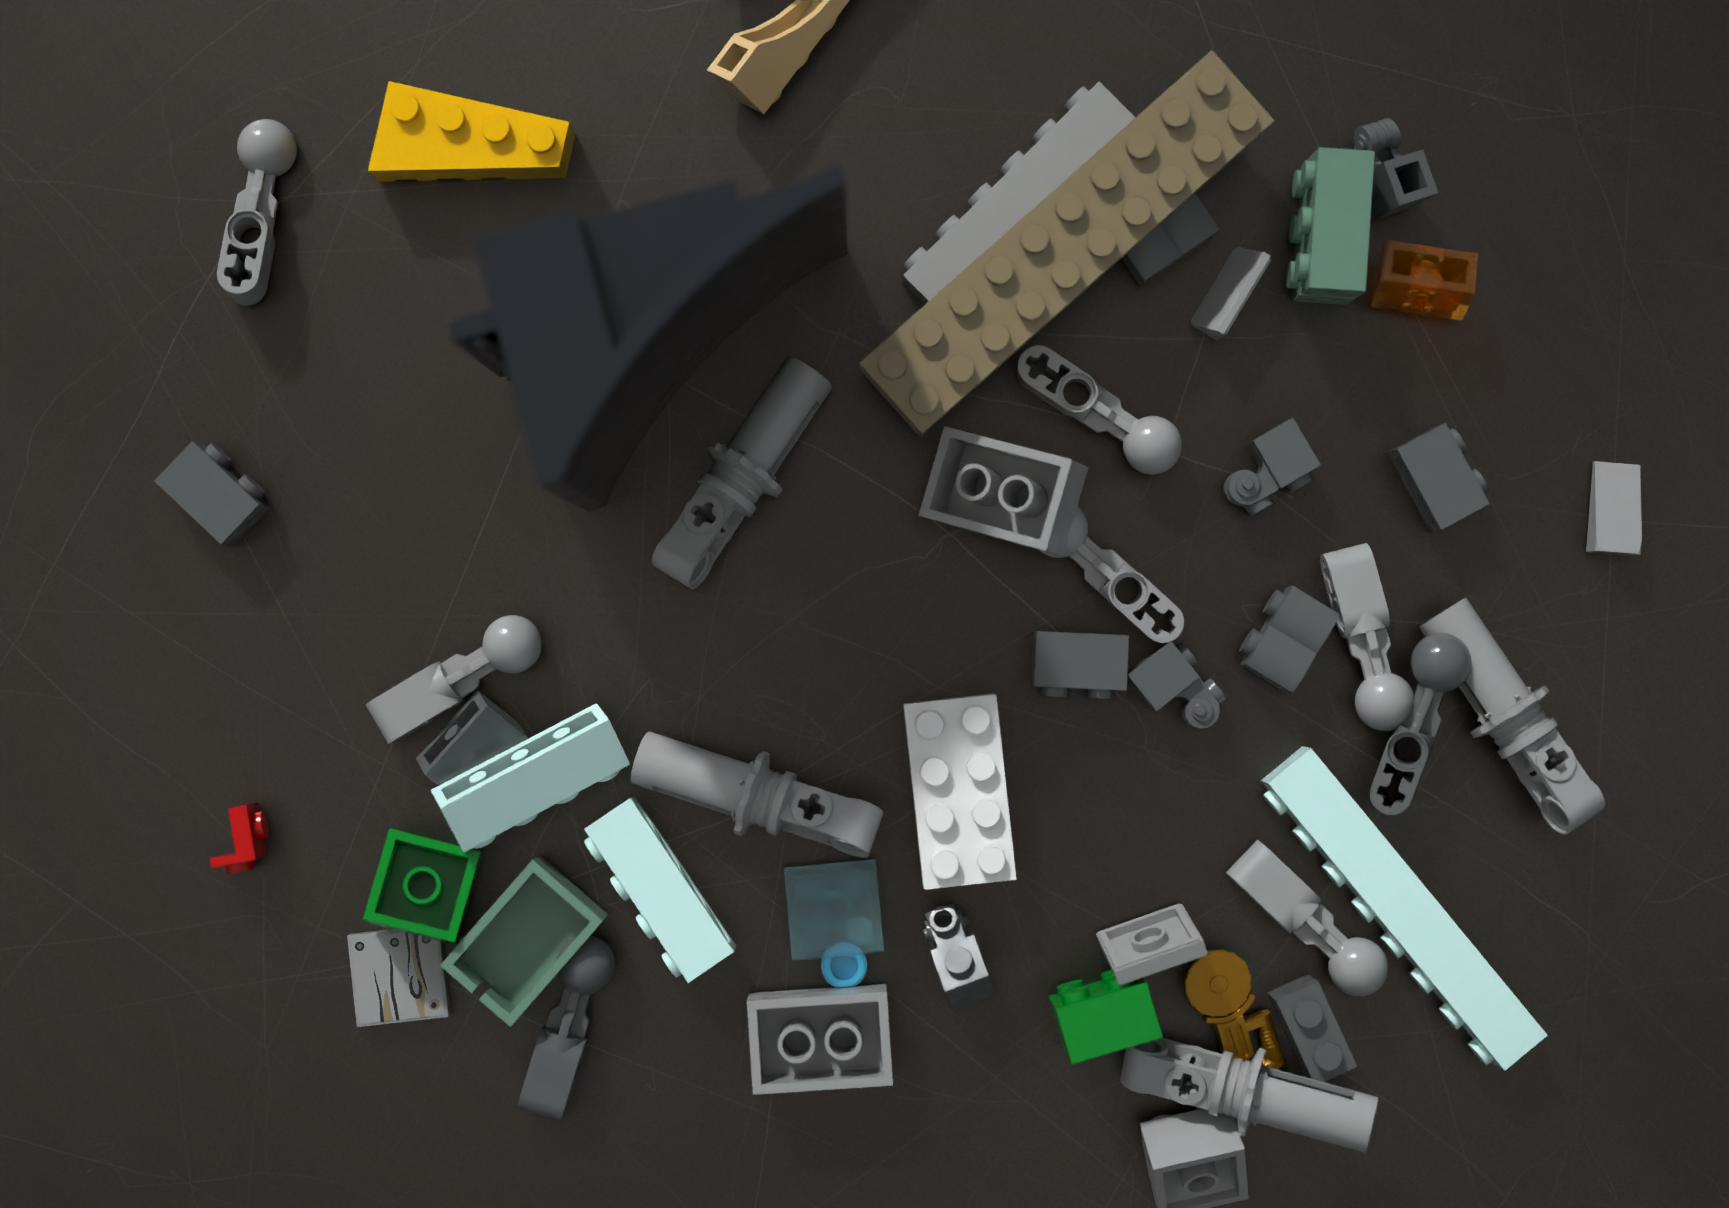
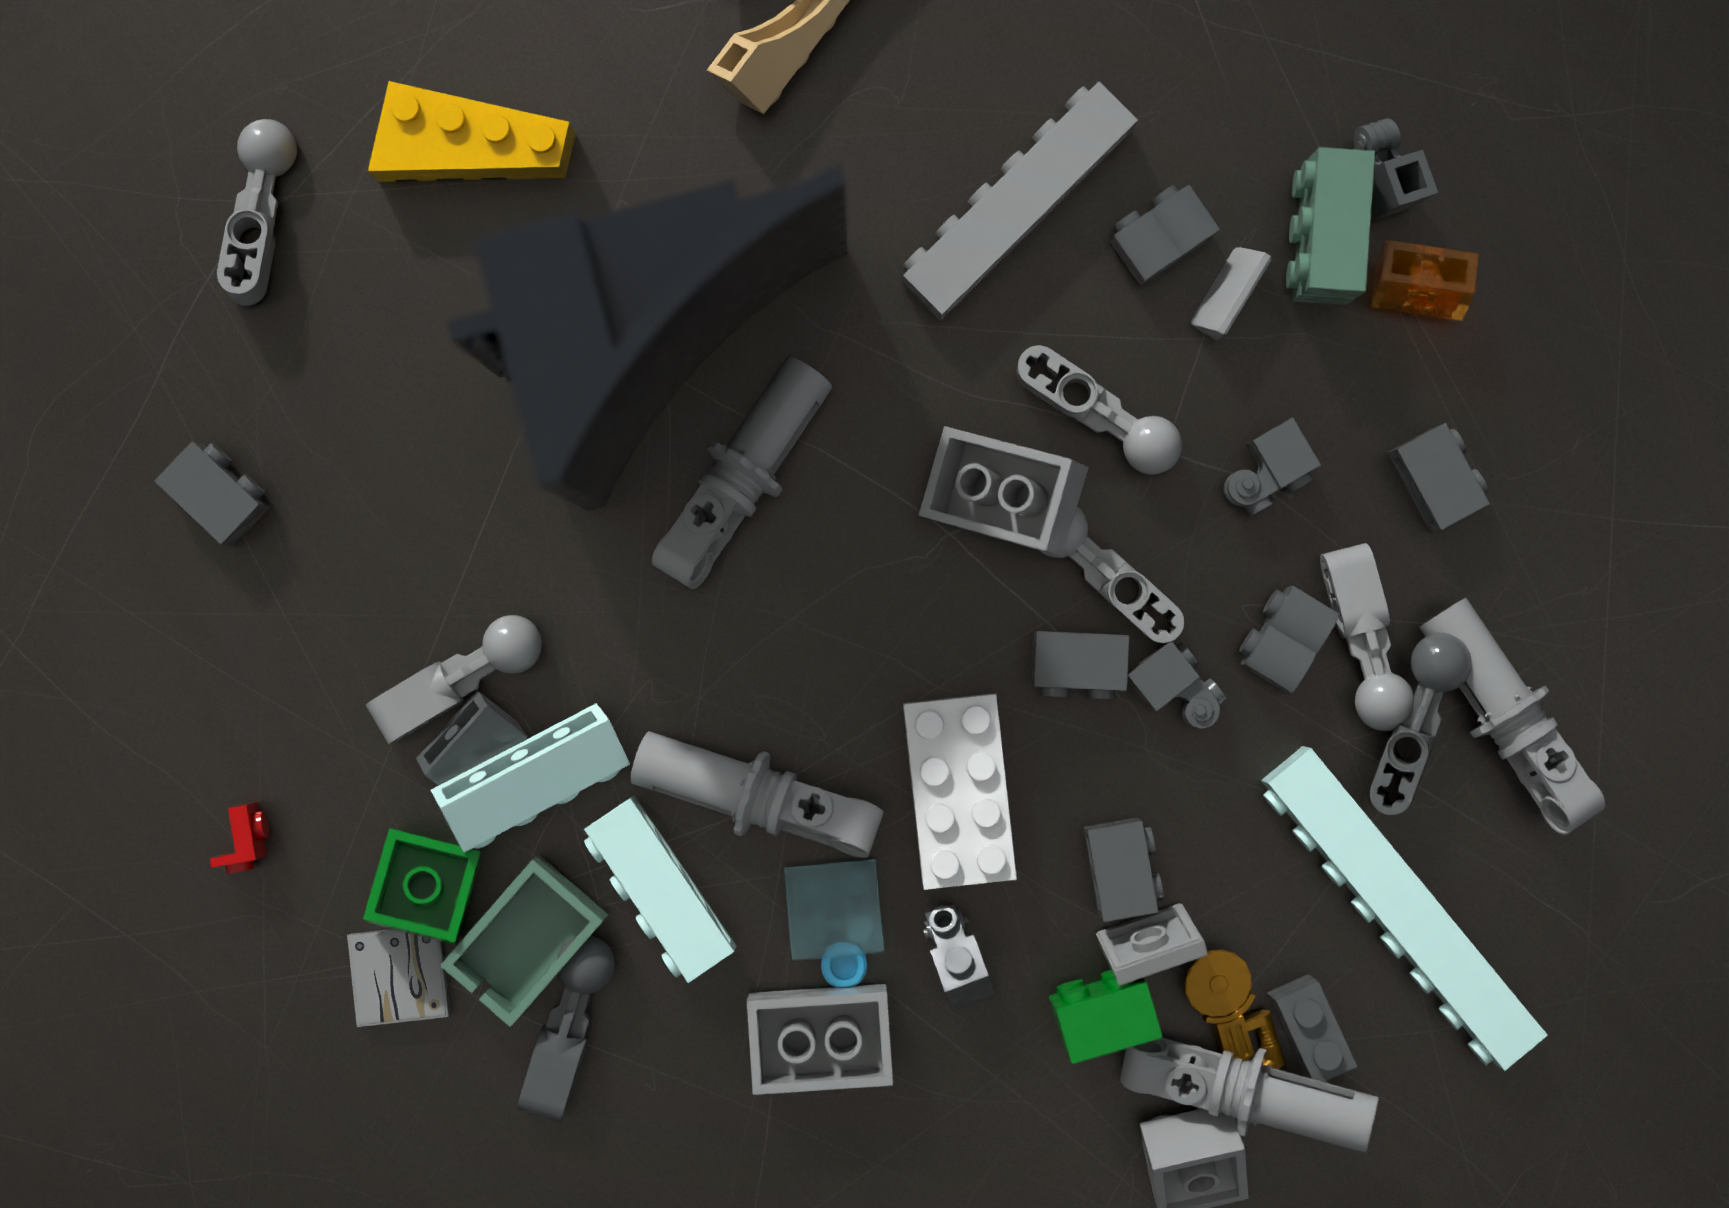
dark tan brick [859,50,1275,437] -> none
light grey beam [1226,840,1388,997] -> none
light grey slope [1586,461,1642,556] -> none
none -> dark grey brick [1083,818,1164,922]

